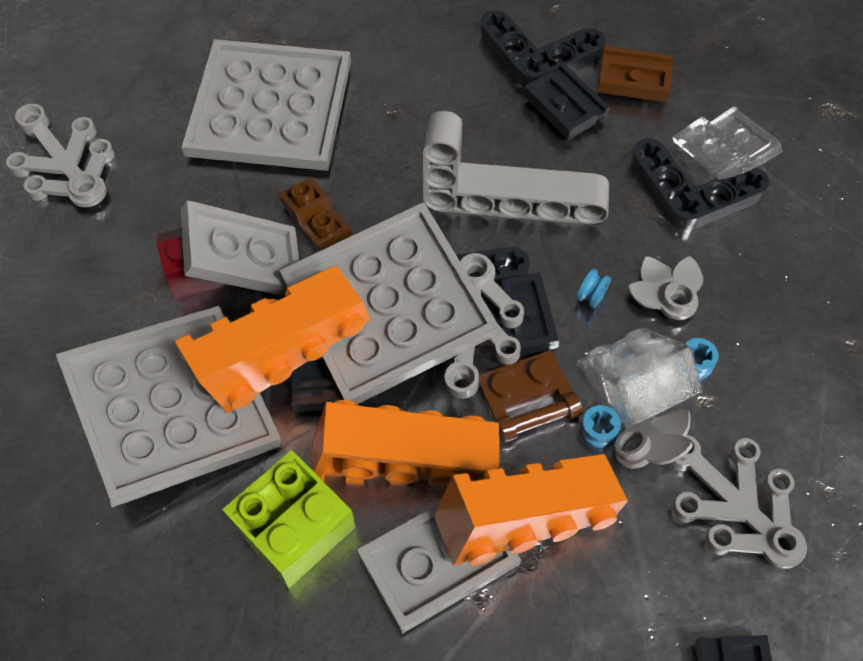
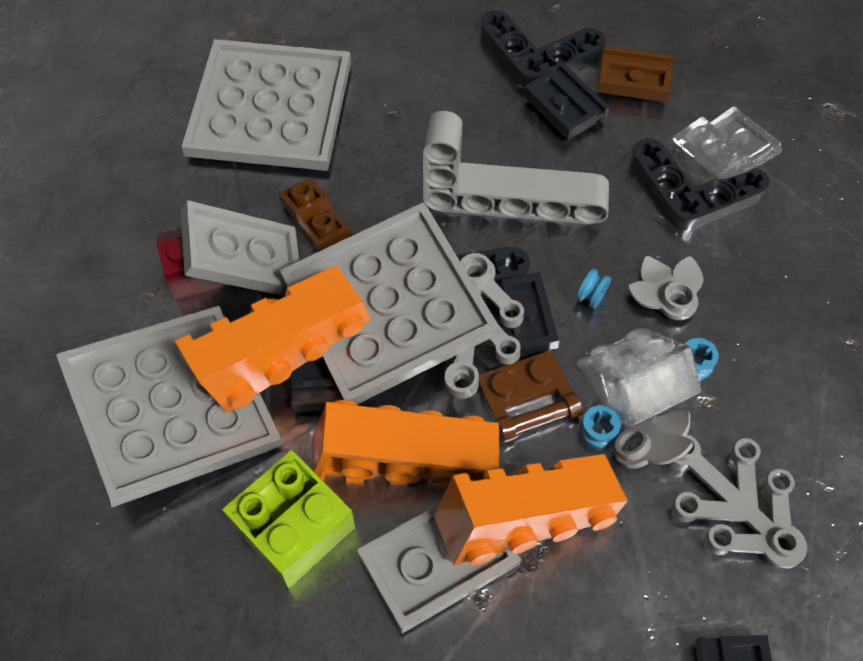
light grey plant [6,103,115,207] -> none

